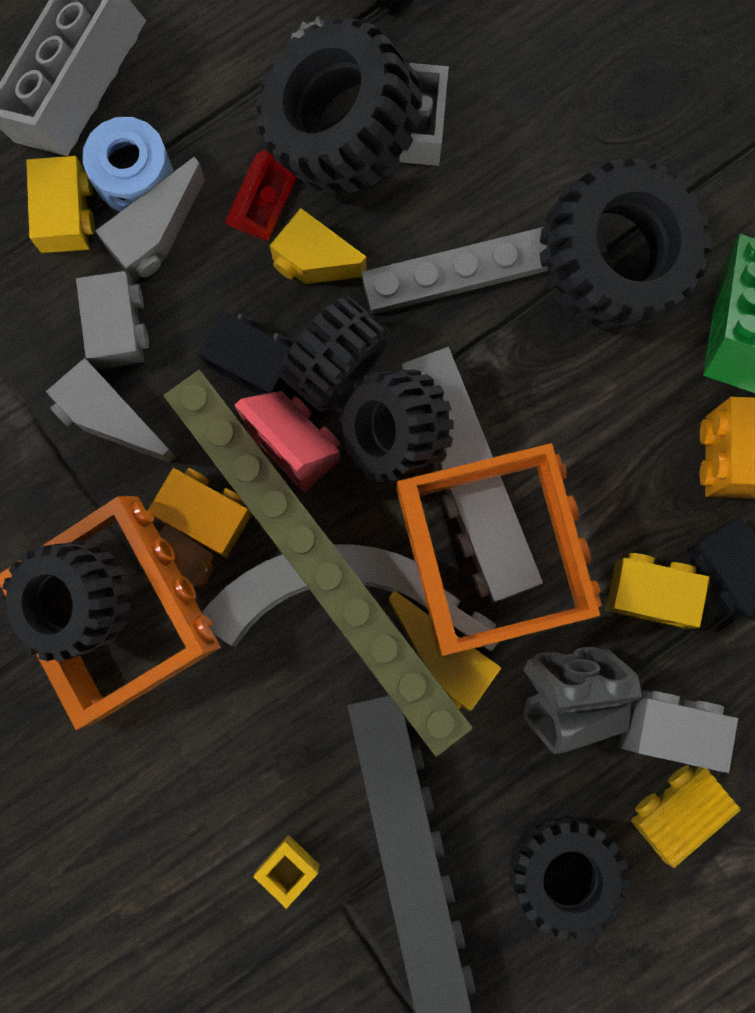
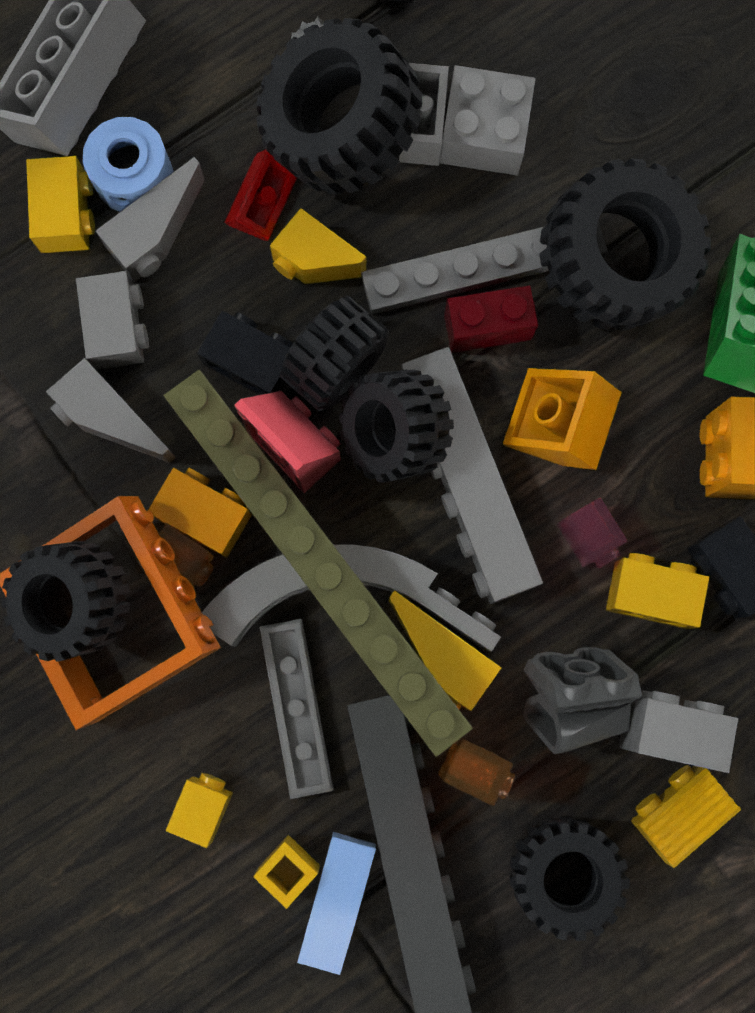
orange window [396,443,602,657] -> none
none -> yellow brick [166,773,233,848]
none -> light grey tile [260,619,334,799]
none -> light blue slope [297,832,376,975]
none -> clear orange brick [438,737,515,806]
none -> light grey brick [439,65,535,176]
none -> dark red brick [444,285,538,353]
none -> light orange slope [503,368,622,470]
none -> clear pink brick [557,497,627,568]

